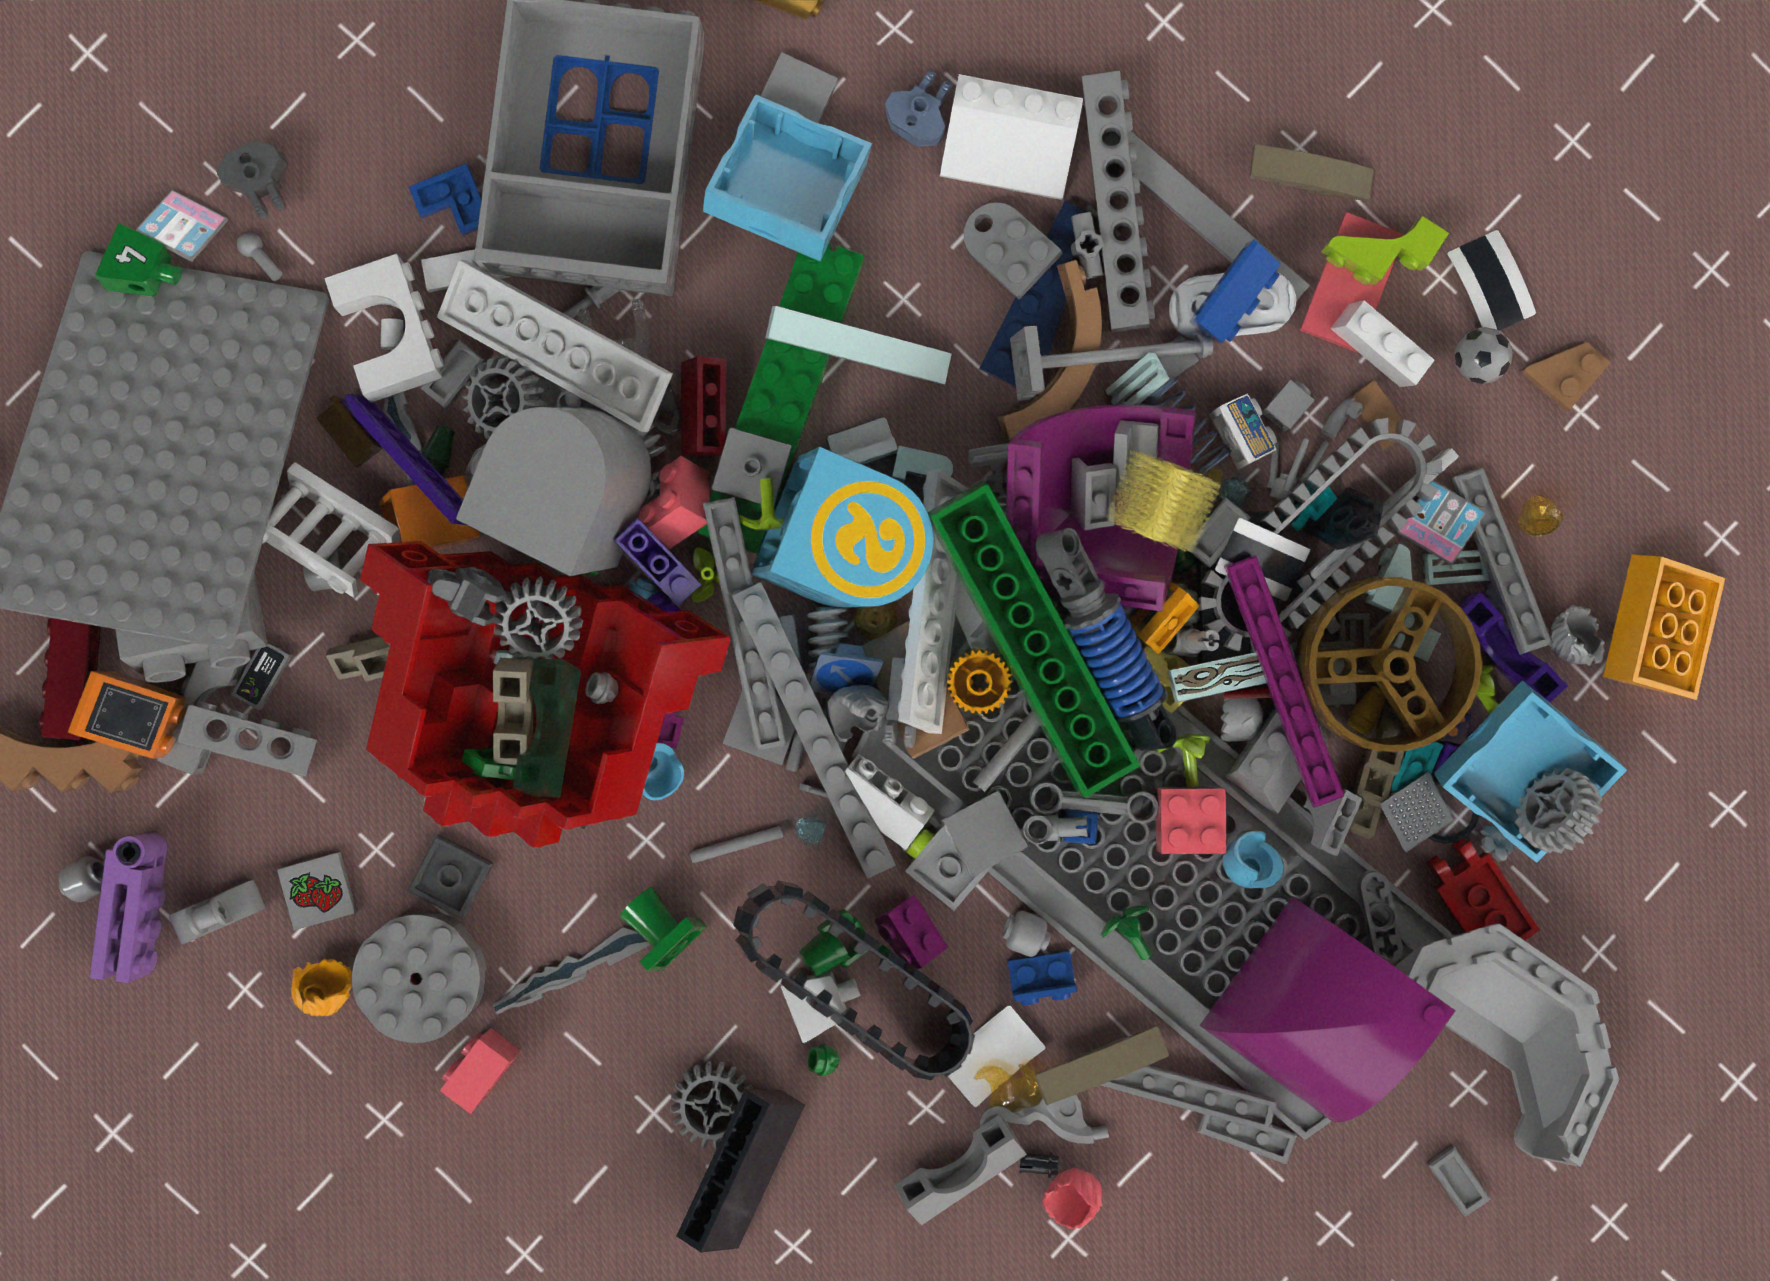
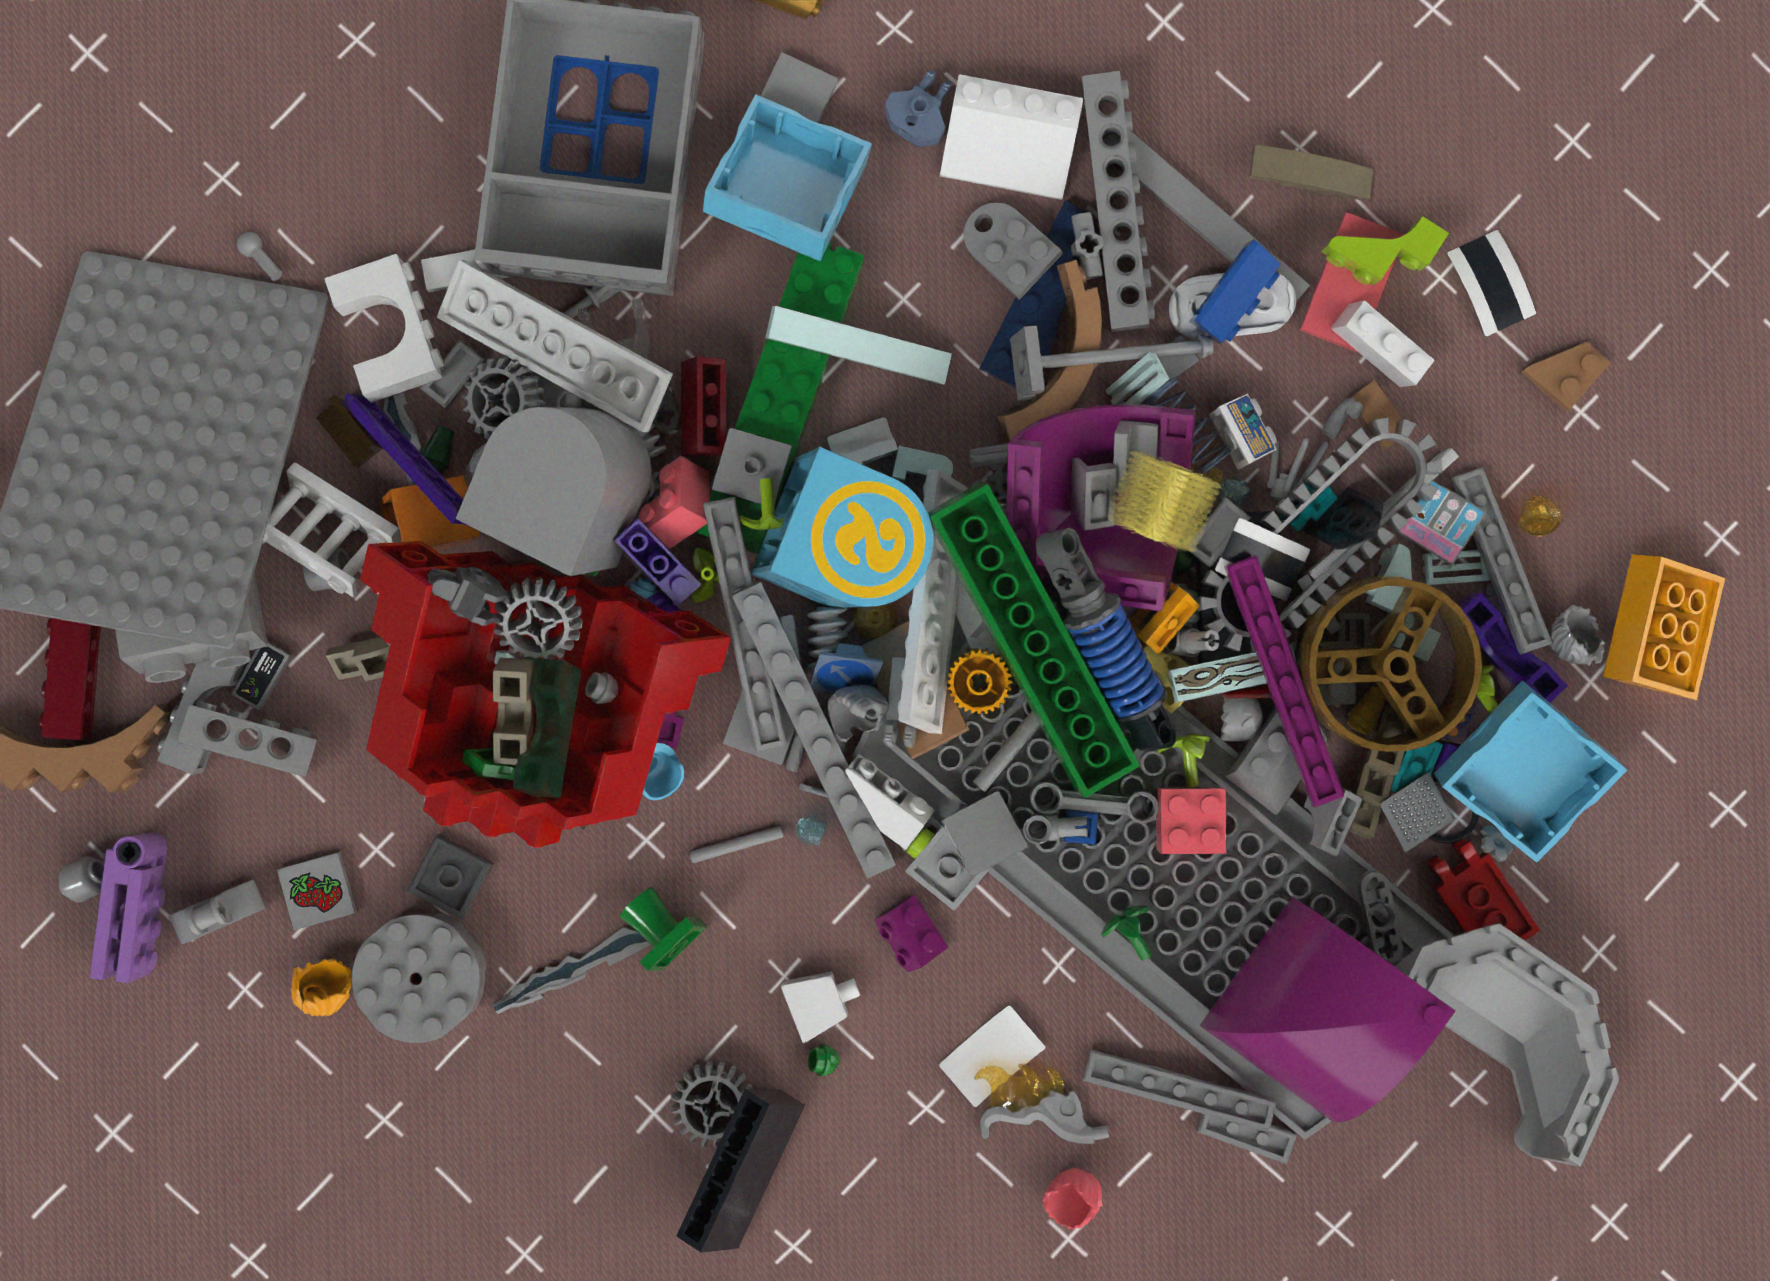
slope [68,671,187,759] -> none
green torso [95,223,182,296] -> none
piece [136,190,228,262] -> none
dark grey hinge [216,141,288,219] -> none
white hinge [381,318,404,350] -> none
blue plate [409,164,482,236] -> none
coral brick [440,1028,521,1114] -> none
black piece [733,880,975,1080] -> none
green piece [799,909,869,977] -> none
light grey arch [894,1114,1027,1225] -> none
light grey head [1002,911,1051,957] -> none
blue bracket [1007,950,1077,1005] -> none
black pin [1020,1152,1059,1178] -> none
dark tan slope [1034,1026,1169,1105] -> none
medium azure helmet [1222,831,1284,888] -> none
light grey brick [1262,380,1314,432] -> none
light grey tile [1426,1145,1491,1217] -> none
light grey piece [1455,327,1513,384] -> none
light grey gear [1515,768,1603,854] -> none

